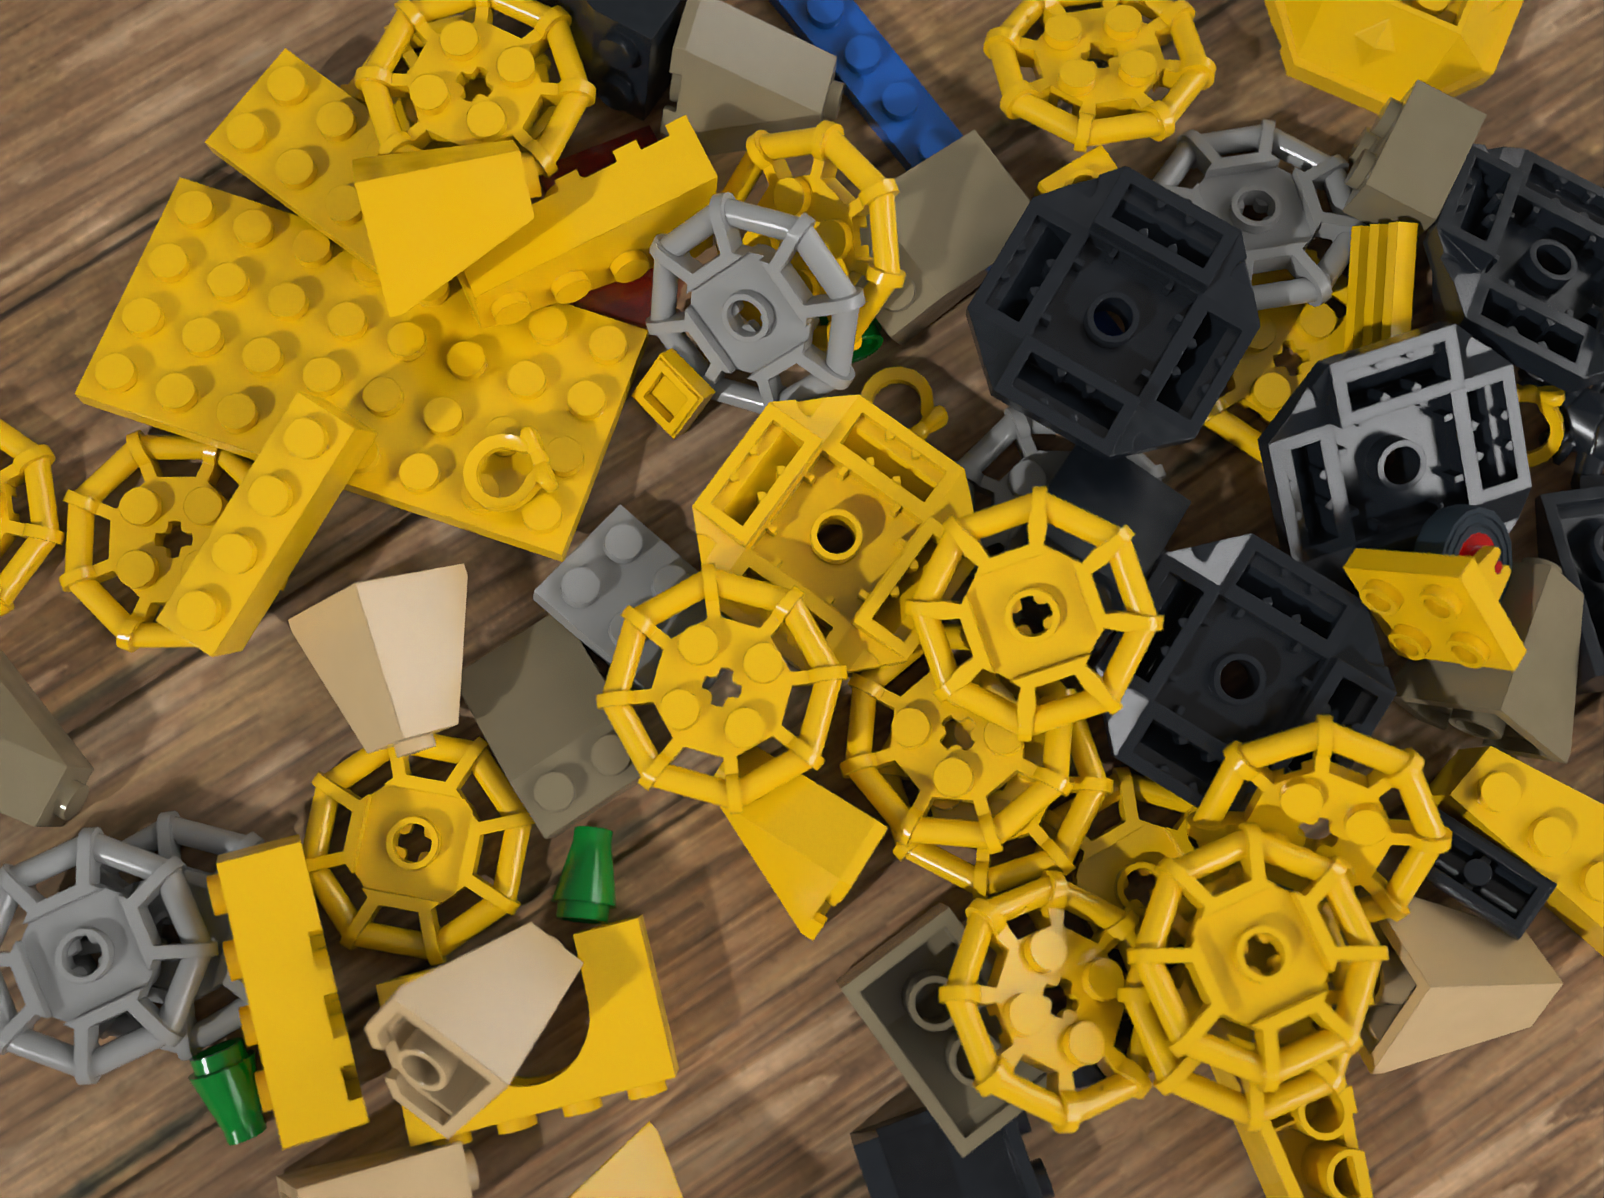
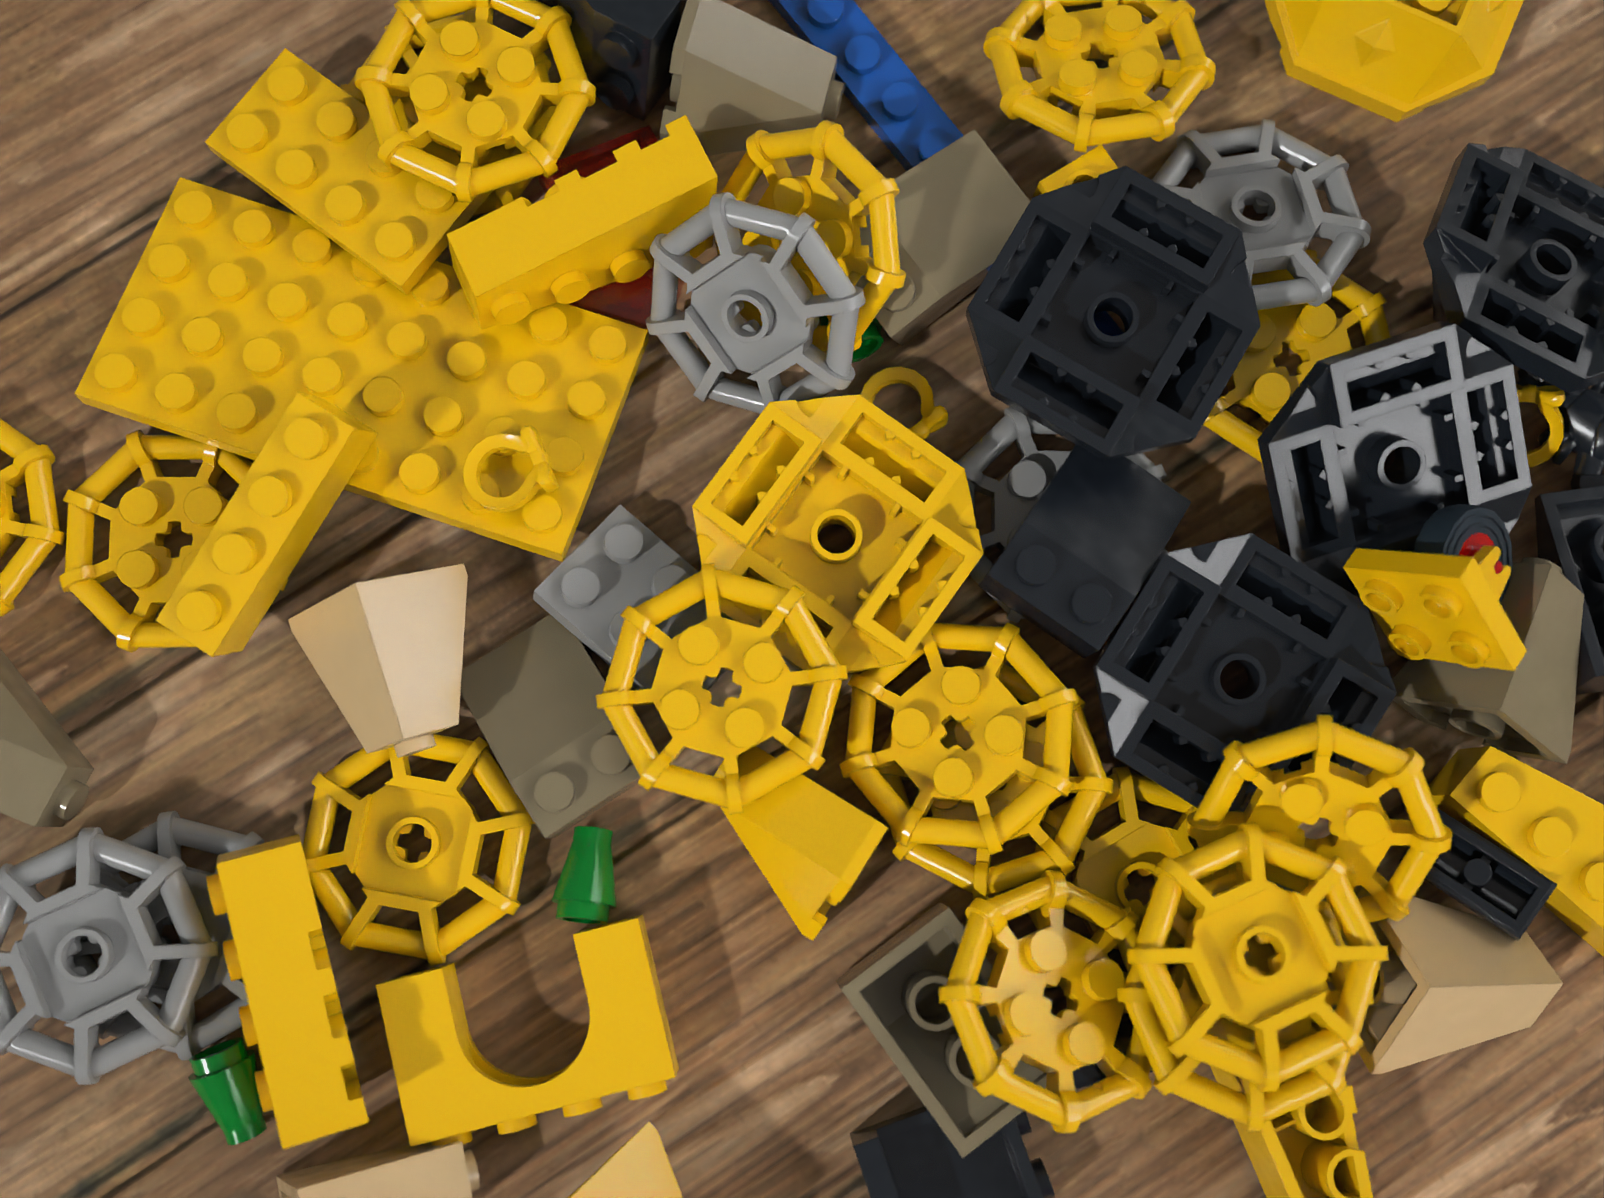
yellow slope [352,140,542,317] -> none
tan slope [364,922,584,1139] -> none
yellow tile [631,348,716,439] -> none
yellow plate [905,486,1164,742] -> none
dark tan brick [1342,80,1487,238] -> none
yellow tile [1344,222,1418,352] -> none

